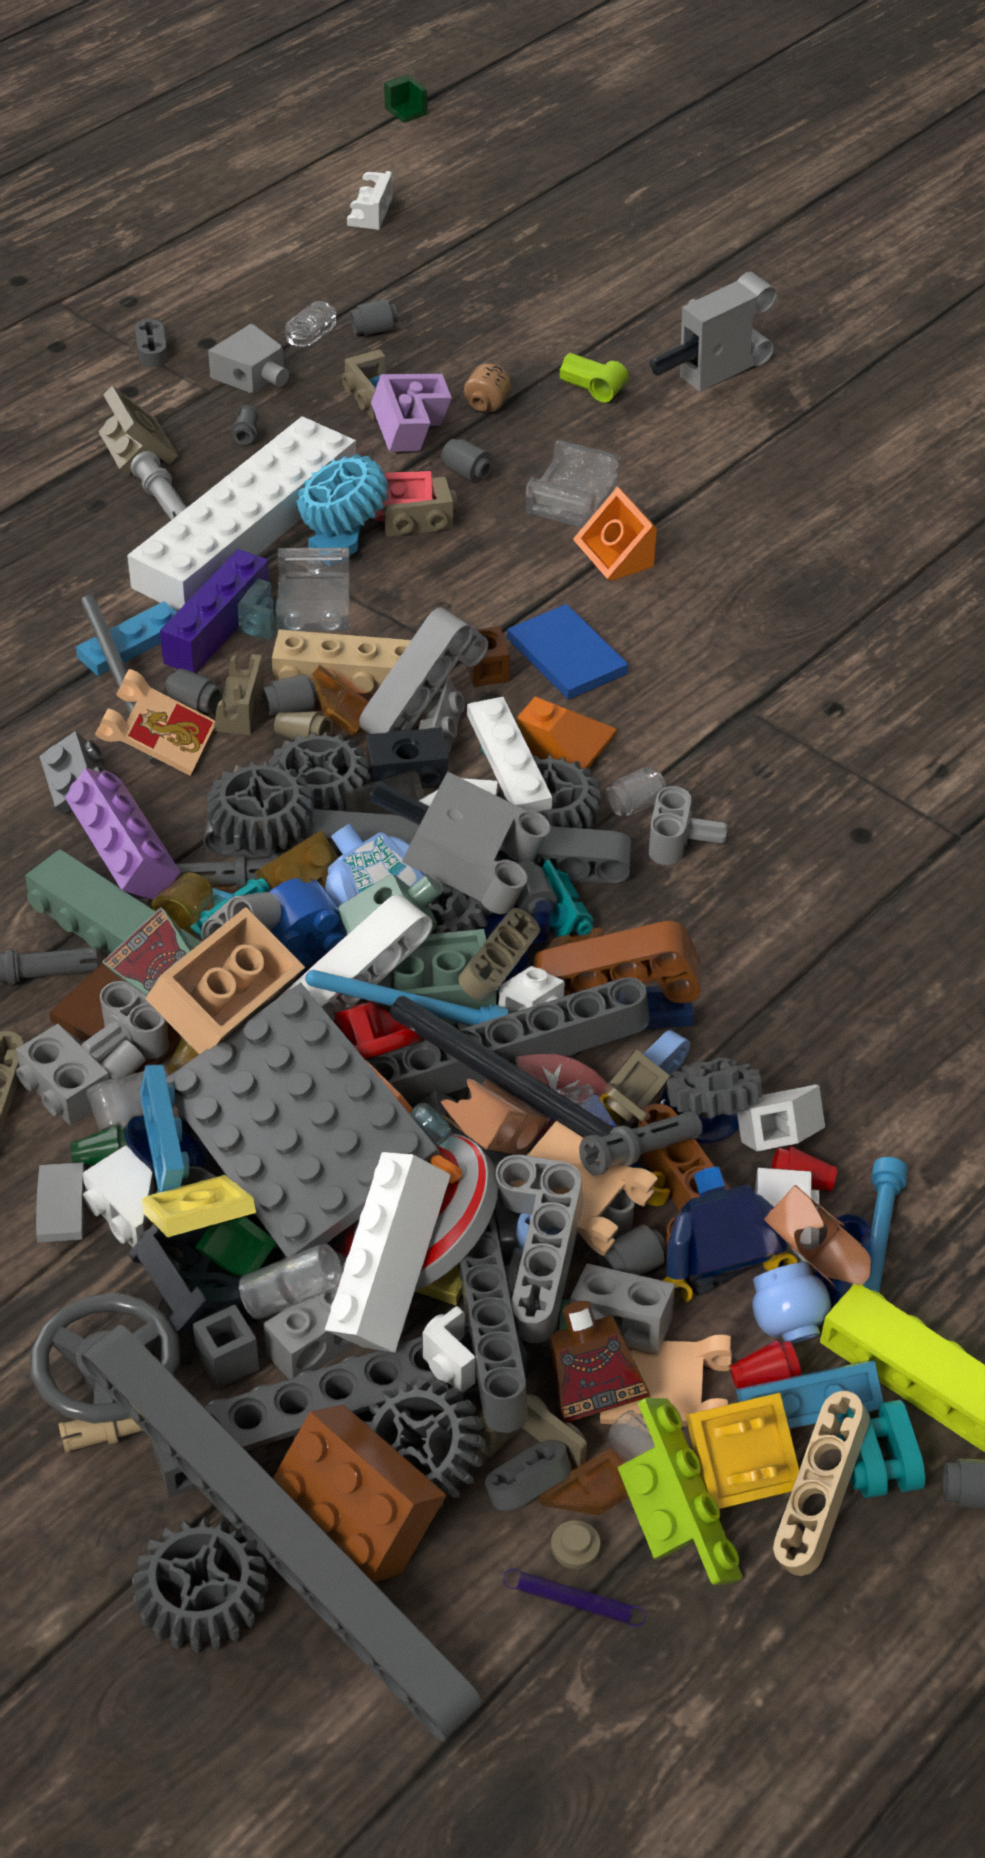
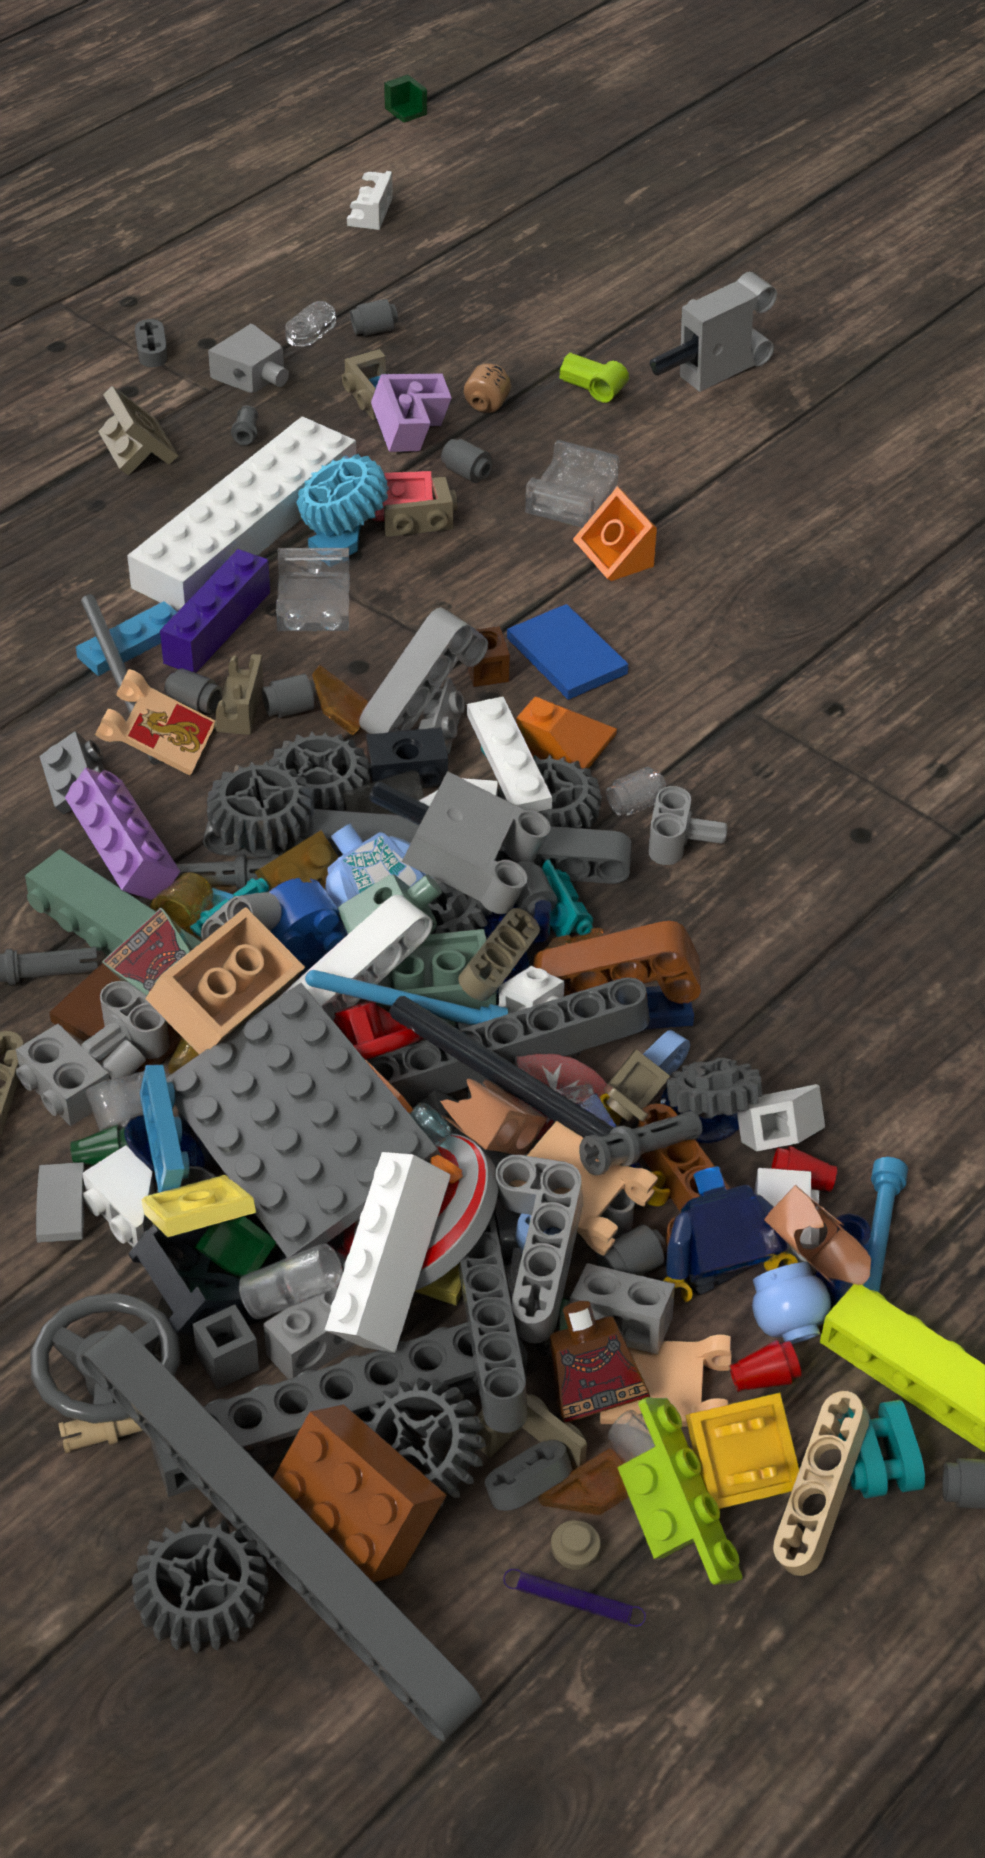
light grey pin [130,451,187,520] -> none
clear light blue bracket [238,579,274,641] -> none
tan brick [272,630,411,694] -> none
dark tan cone [274,711,333,741] -> none
white bracket [423,1306,476,1393] -> none
dark azure plate [736,1360,883,1429] -> none

